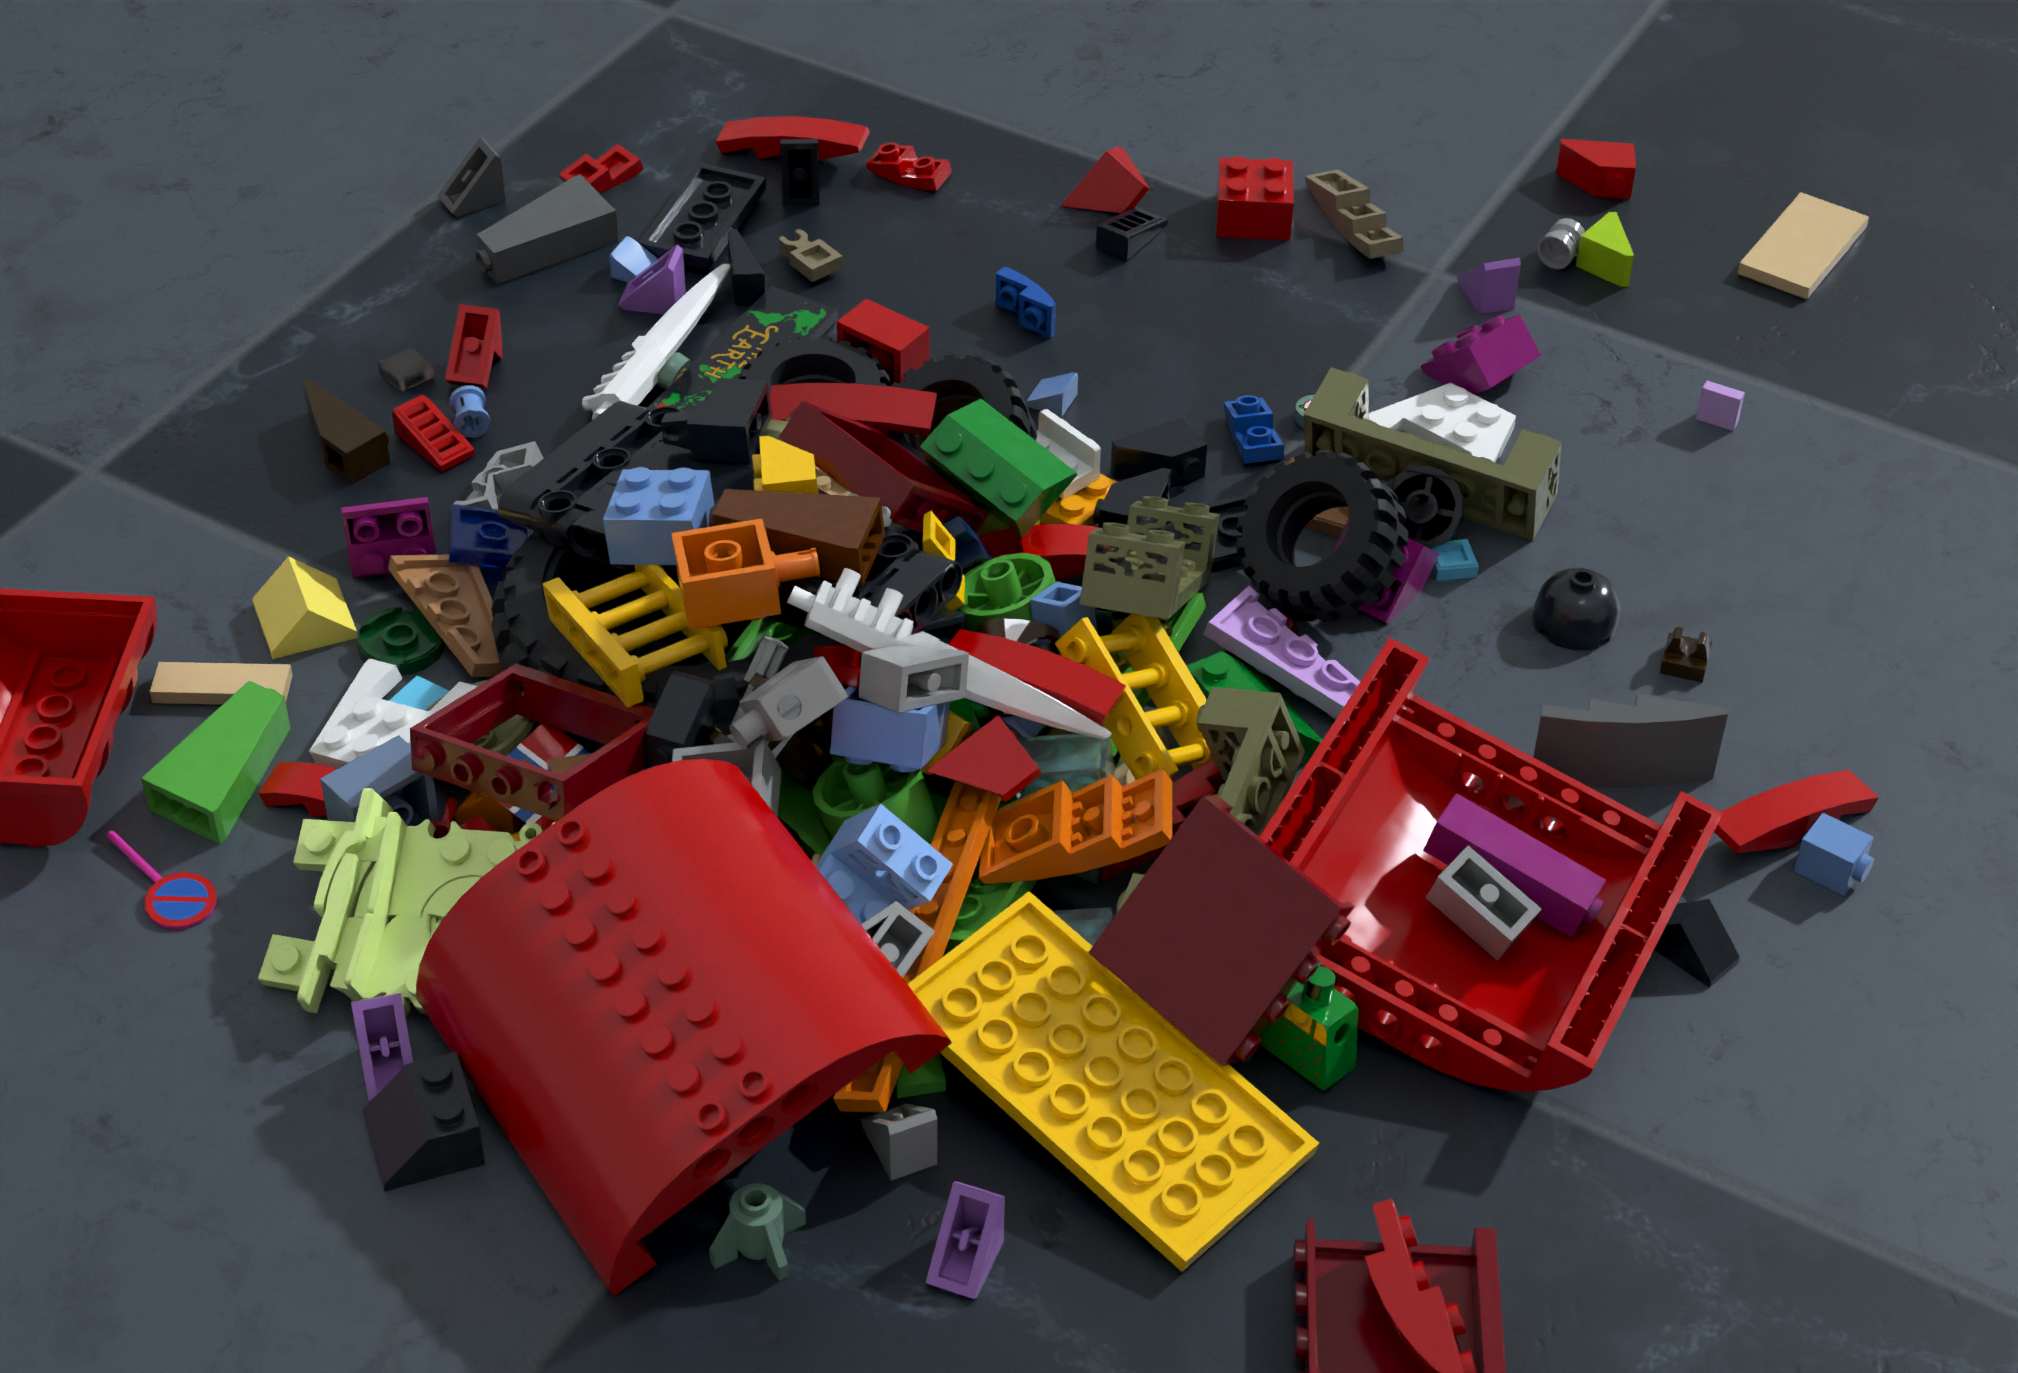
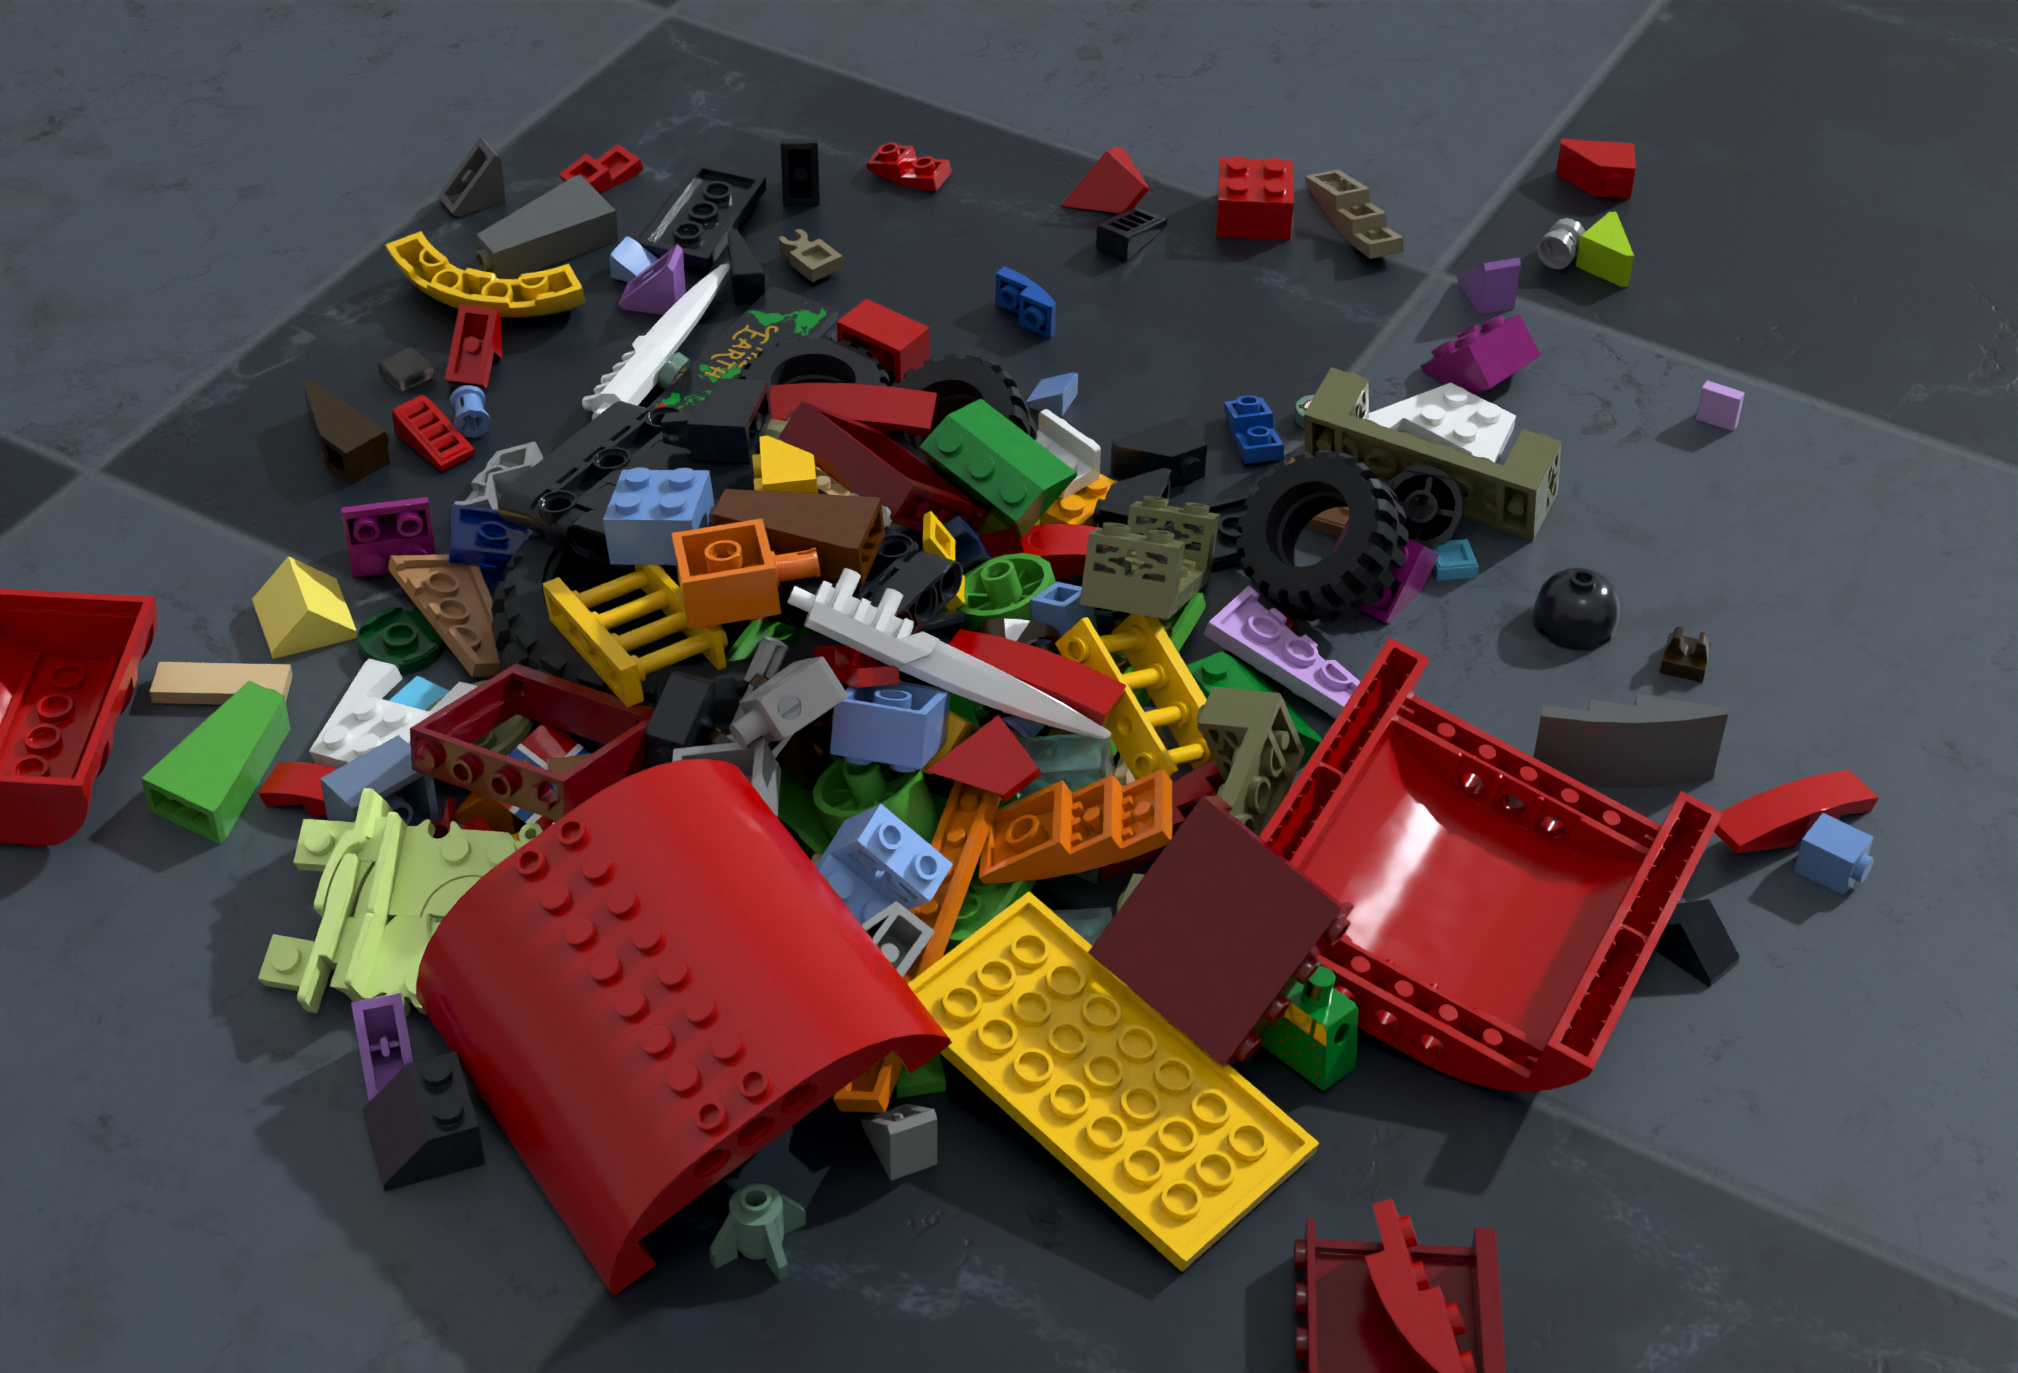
piece [107,830,217,930] -> none
red slope [715,116,870,160] -> none
light grey slope [859,645,969,713] -> none
medium lavender slope [925,1181,1005,1299] -> none
magenta brick [1423,793,1606,938] -> none
light grey brick [1425,846,1542,961] -> none
tan tile [1737,192,1869,299] -> none
none -> yellow brick [385,231,585,318]

